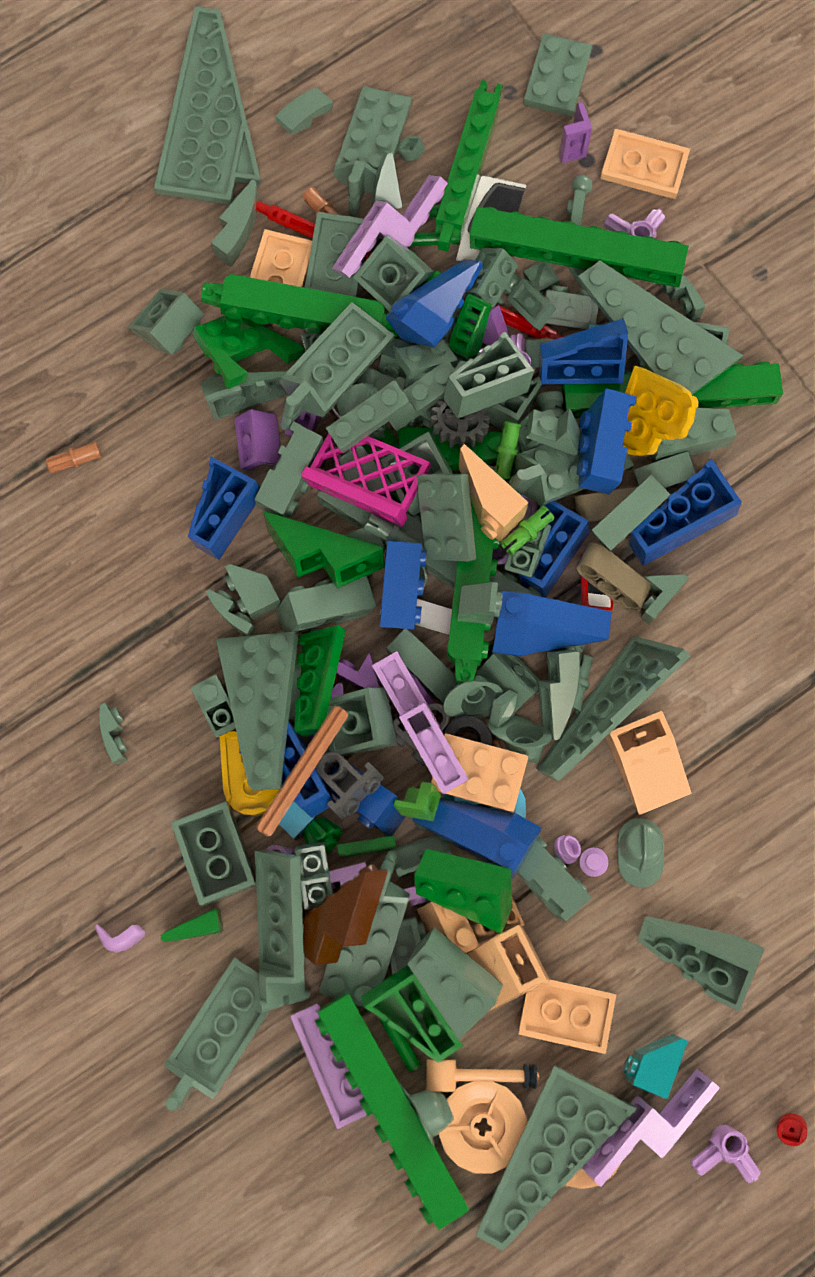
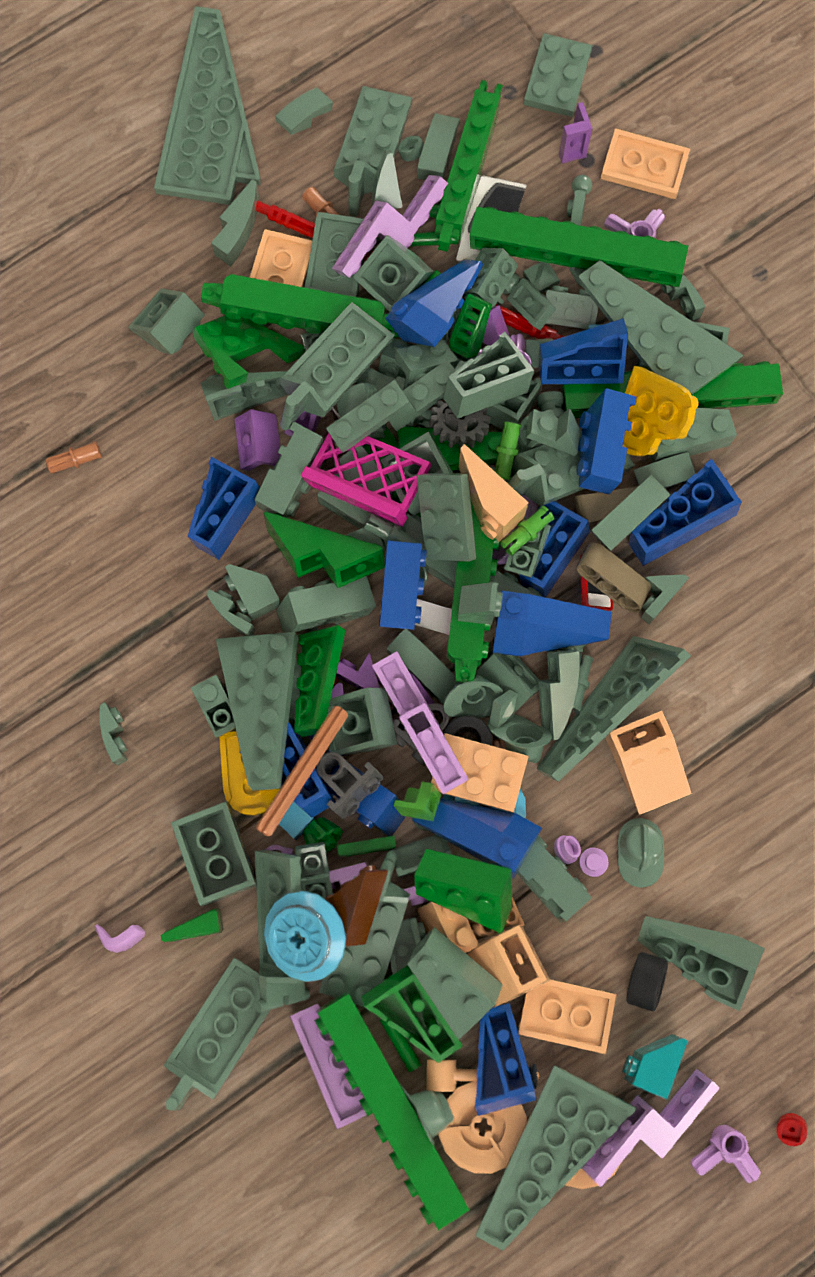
none -> medium azure piece [264,891,346,982]
none -> sand green slope [417,113,460,180]
none -> blue wedge [475,1003,536,1116]
none -> black tyre [626,952,668,1011]

